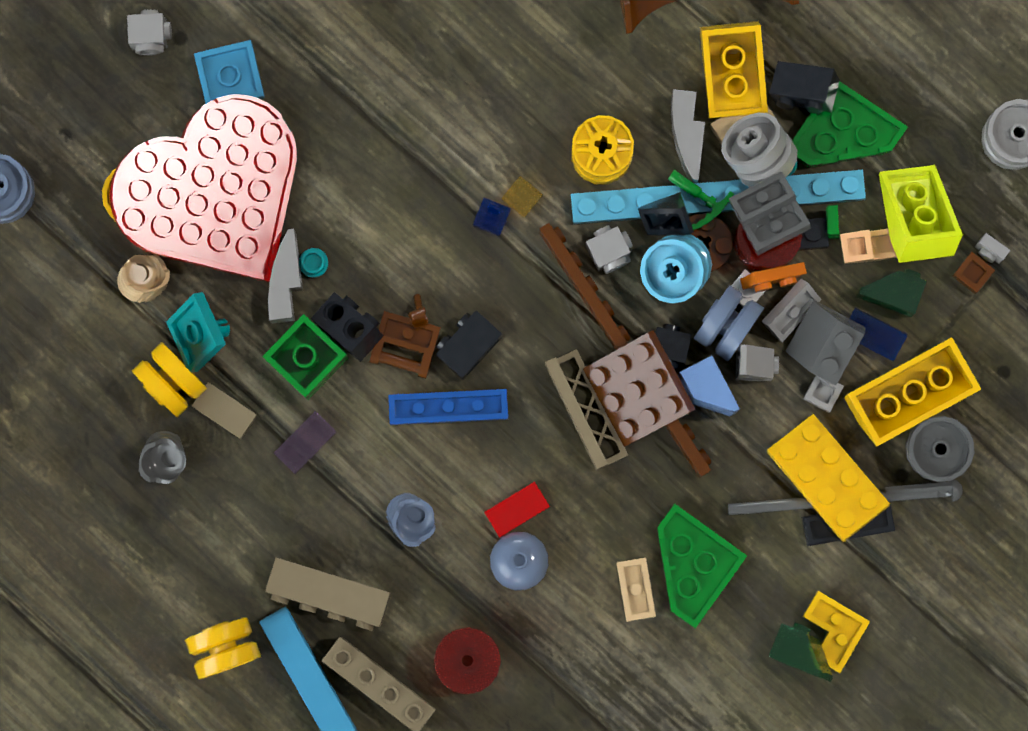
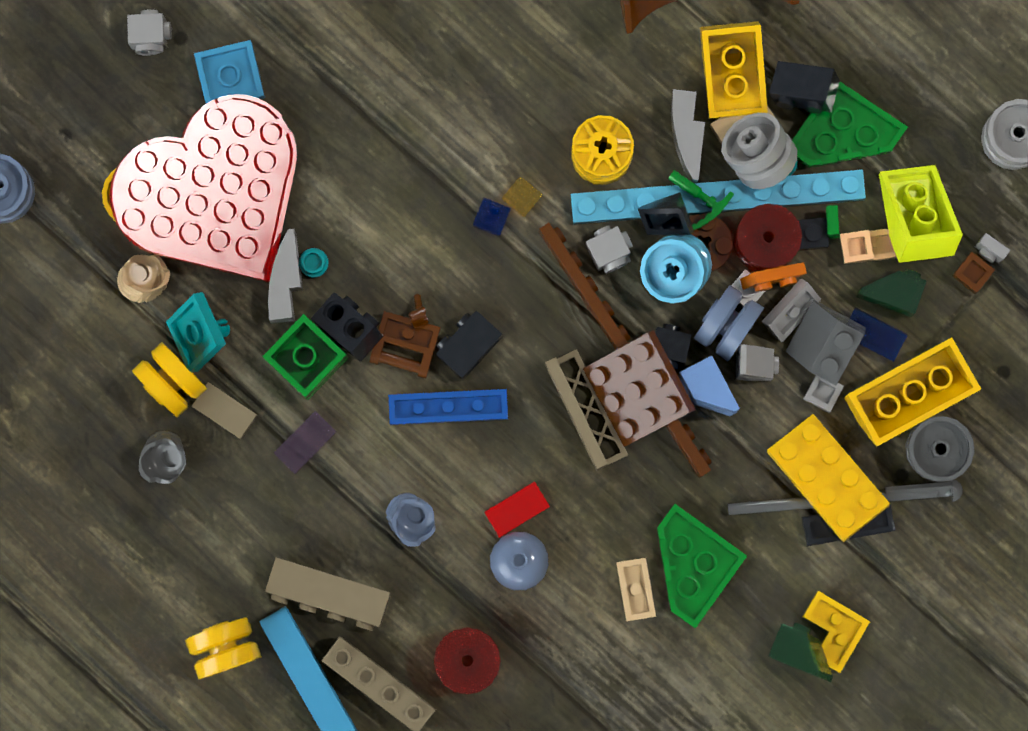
dark grey slope [729,172,811,255] -> none

